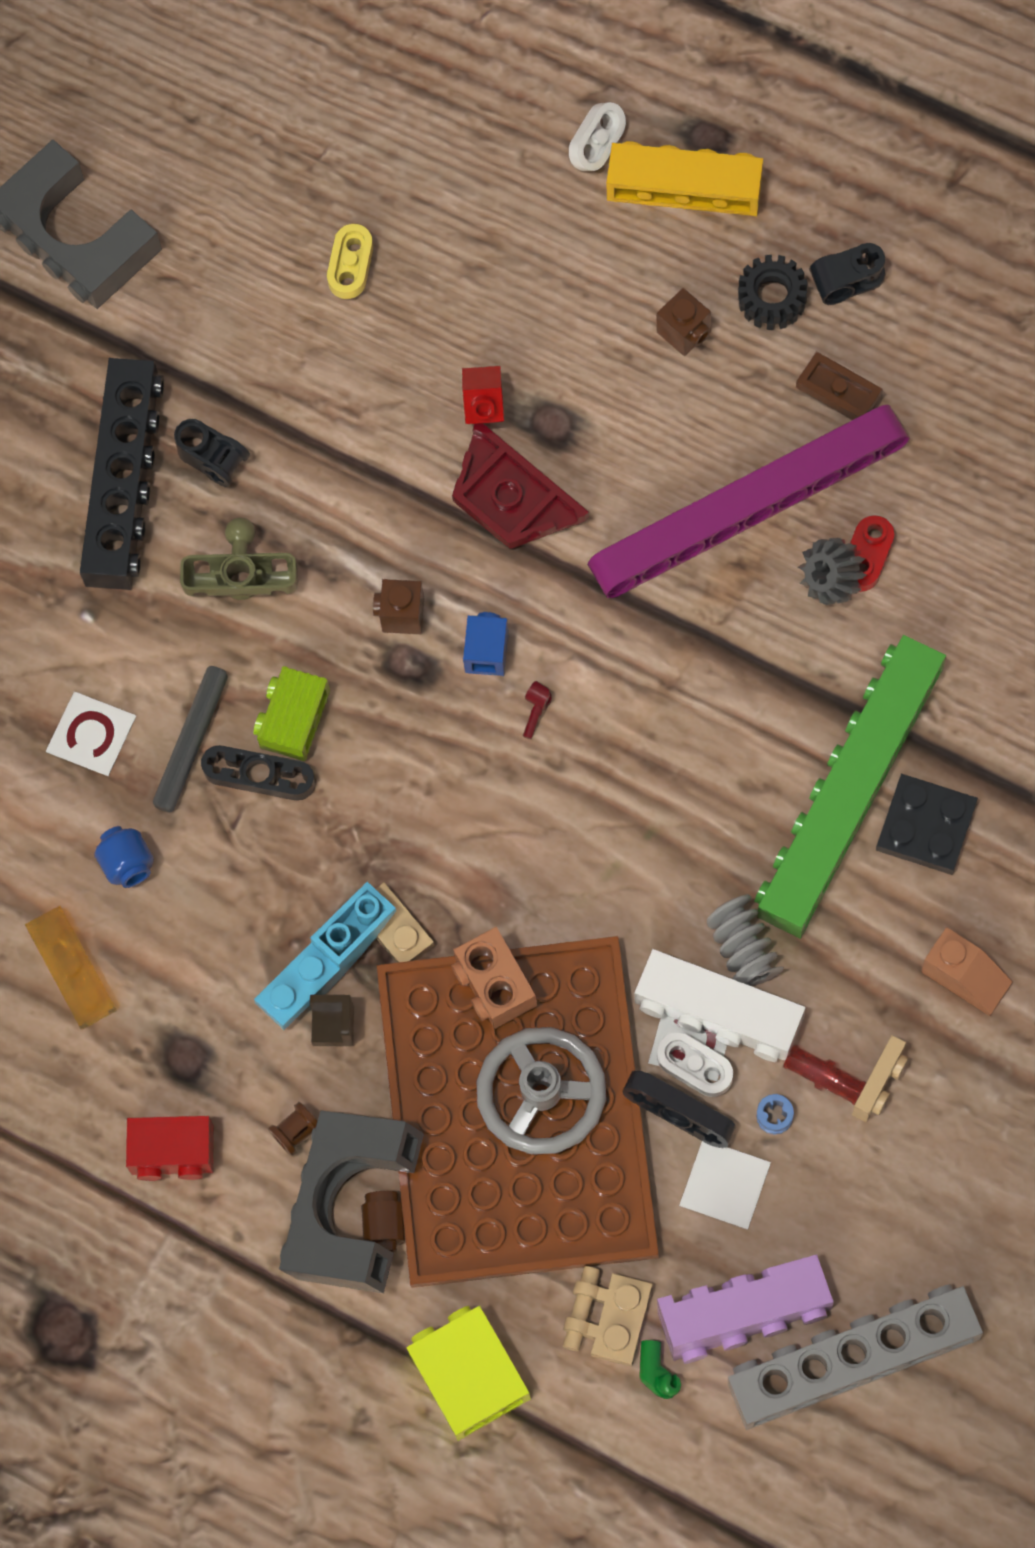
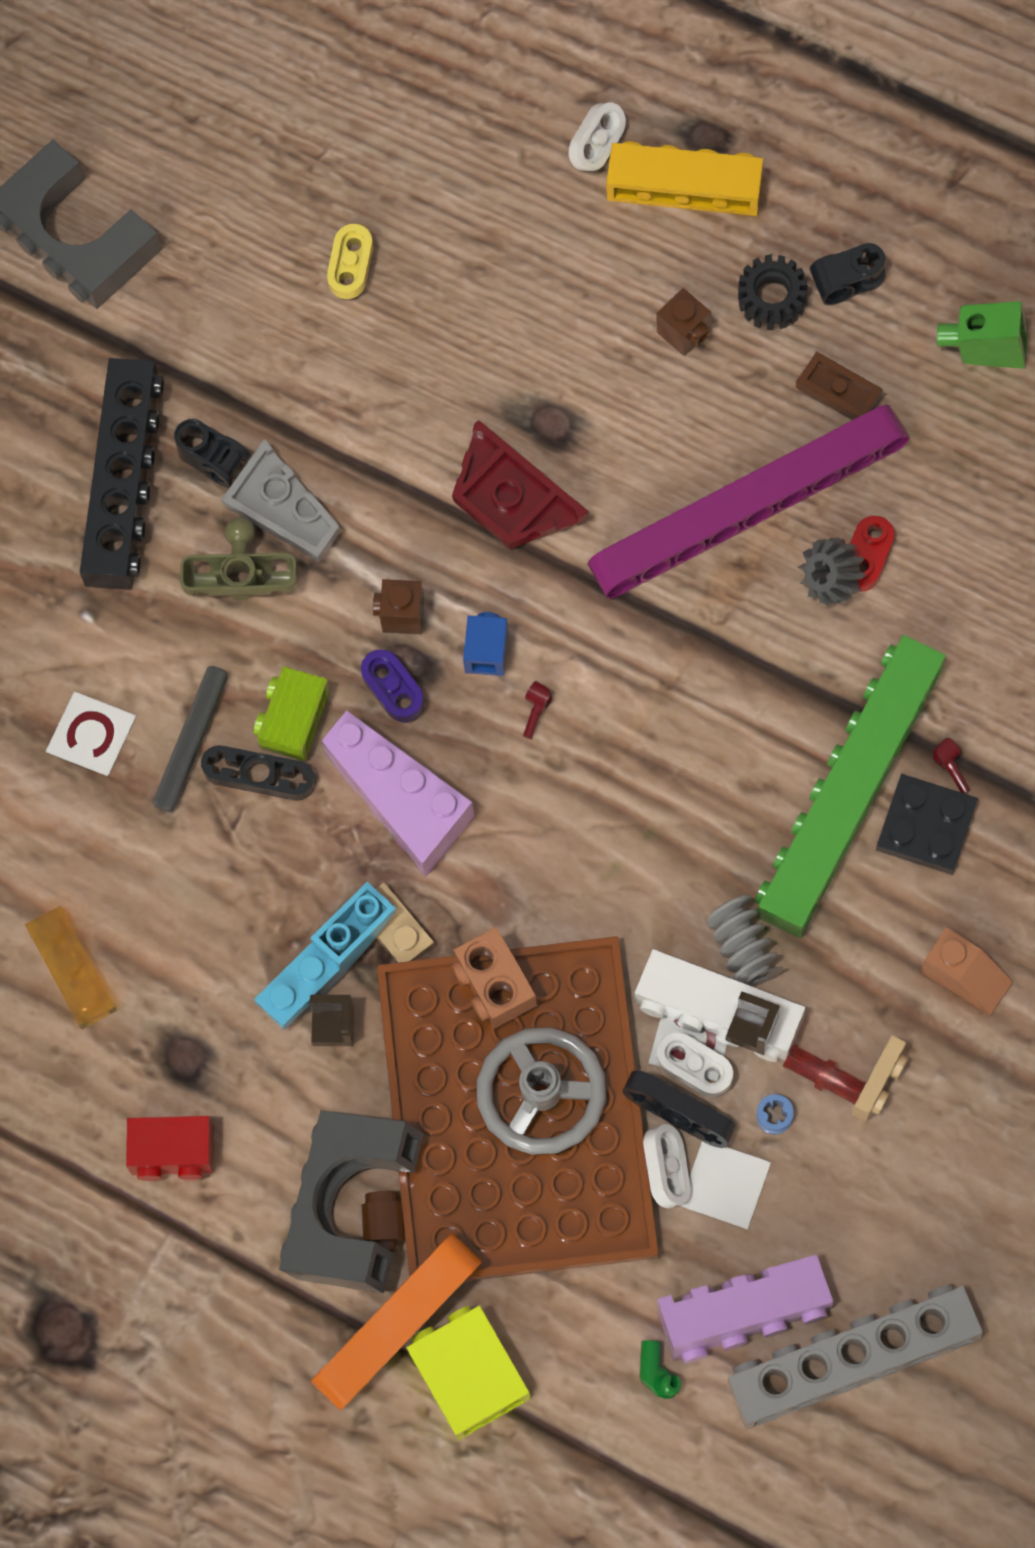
blue head [94,826,154,888] -> none
reddish brown bush [268,1102,318,1156] -> none
red brick [462,366,504,424] -> none
tan plate [563,1266,653,1367] -> none
none -> light grey wing [221,439,341,562]
none -> orange beam [310,1233,482,1411]
none -> lavender wedge [322,710,475,878]
none -> dark purple plate [361,649,424,722]
none -> white plate [643,1124,691,1209]
none -> dark brown panel [725,992,780,1055]
none -> dark red hand [933,738,970,794]
none -> bright green torso [937,301,1028,369]

